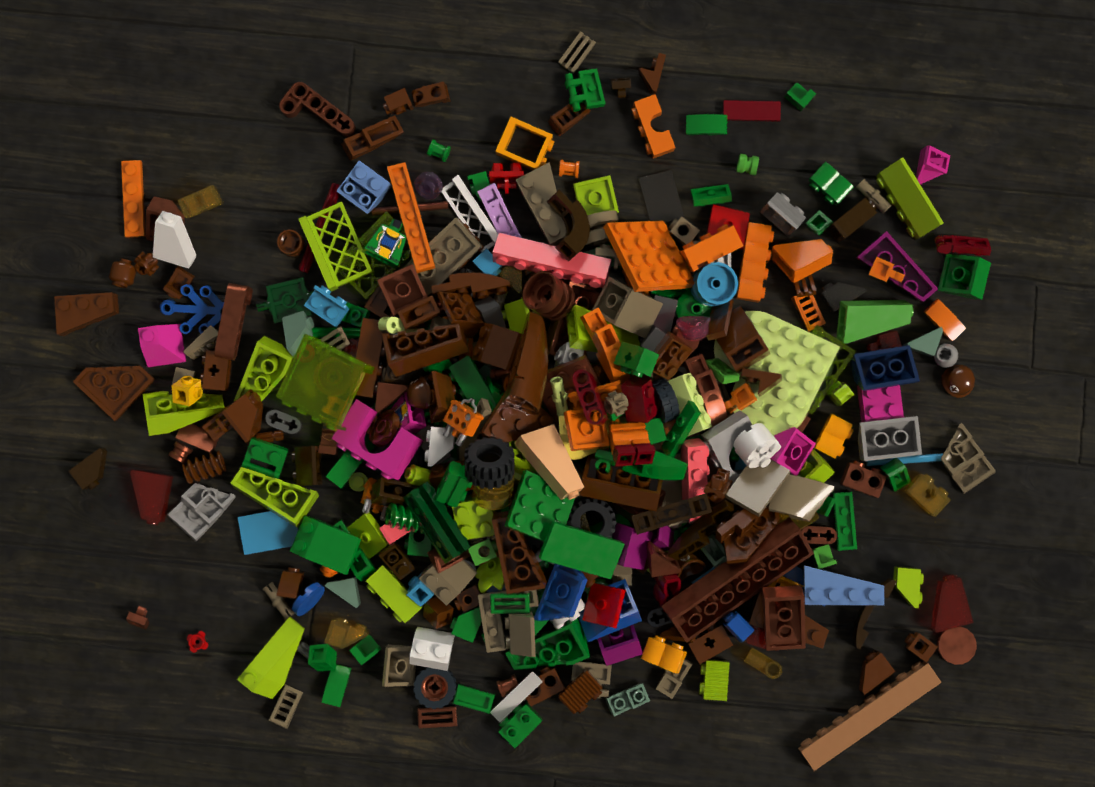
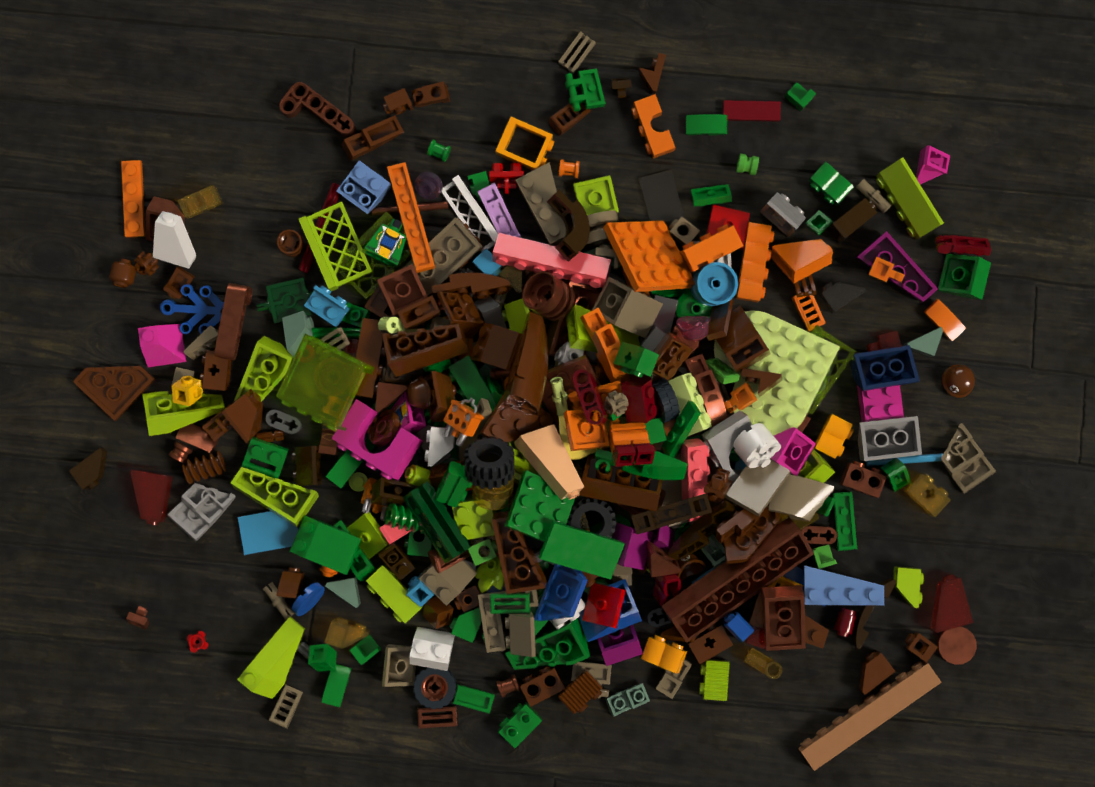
reddish brown wedge [54,292,119,336] -> none
white sticker [490,672,542,722] -> none
lime leg [825,381,854,406] -> none
bright green slope [836,300,913,343] -> none
light grey piece [933,344,958,368] -> none
none -> dark red brick [834,607,857,637]

